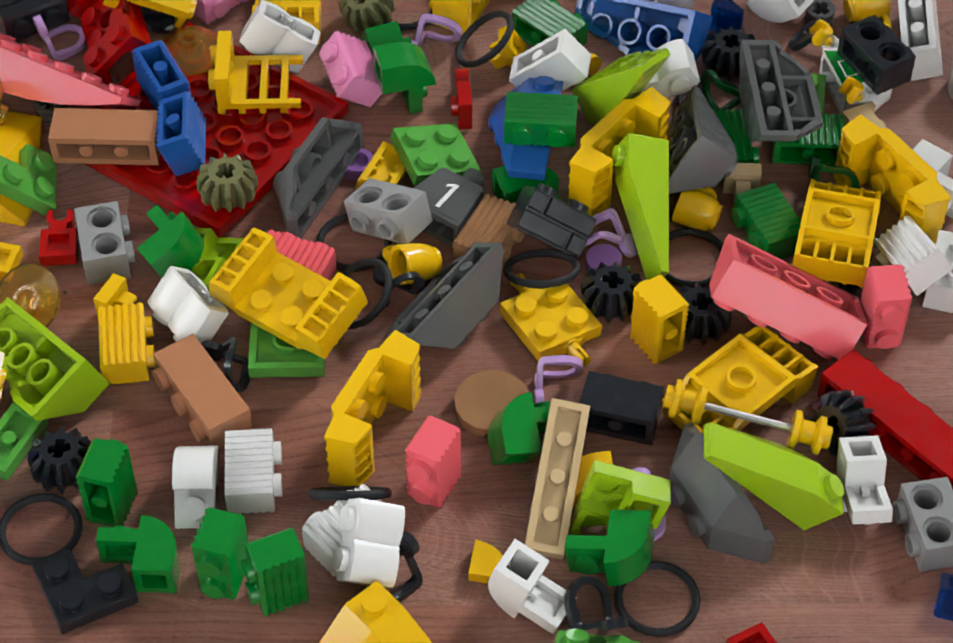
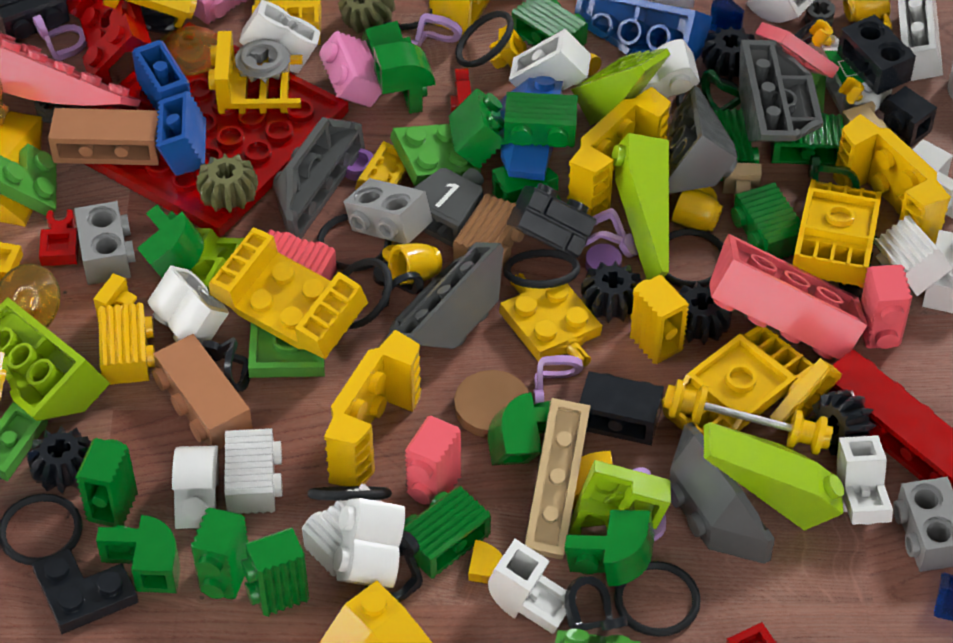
none -> light grey gear [235,39,290,83]
none -> green brick [403,486,491,579]
none -> green brick [448,89,506,168]
none -> coral tile [755,22,840,79]
none -> yellow plate [770,358,842,424]
none -> black brick [879,86,937,148]

